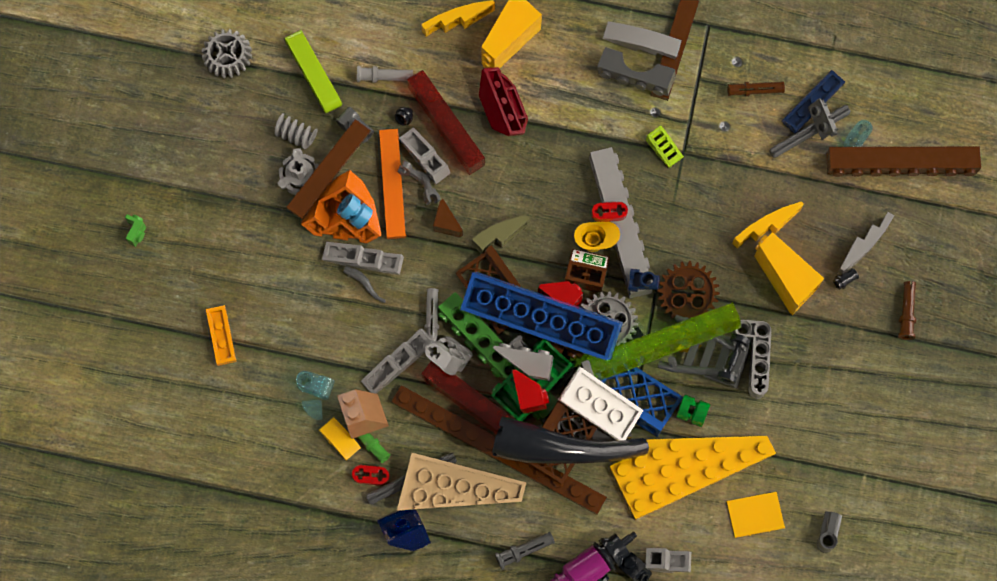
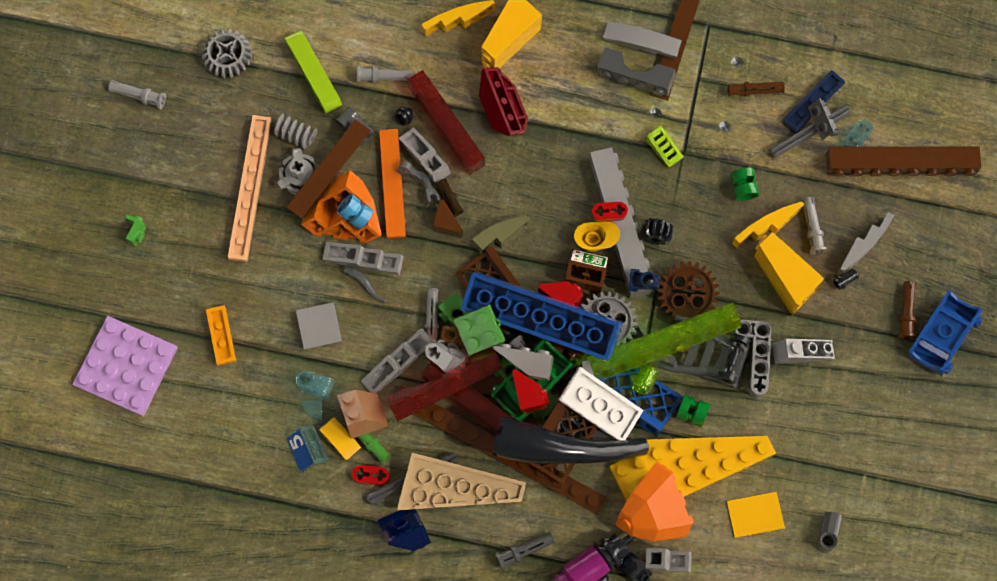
none -> lavender plate [72,316,178,417]
none -> light grey pin [108,80,166,109]
none -> light nougat plate [228,115,272,262]
none -> panel [286,425,329,473]
none -> light grey slope [296,302,342,349]
none -> clear red arch [386,347,503,422]
none -> dark brown pin [436,179,464,217]
none -> clear orange plate [441,326,466,350]
none -> bright green plate [454,304,505,355]
none -> orange brick [615,461,694,542]
none -> clear neon green brick [633,365,659,395]
none -> black gear [641,218,673,245]
none -> green wheel [731,168,760,201]
none -> light grey slope [772,339,835,364]
none -> light grey pin [802,197,827,255]
none -> blue piece [908,290,983,376]

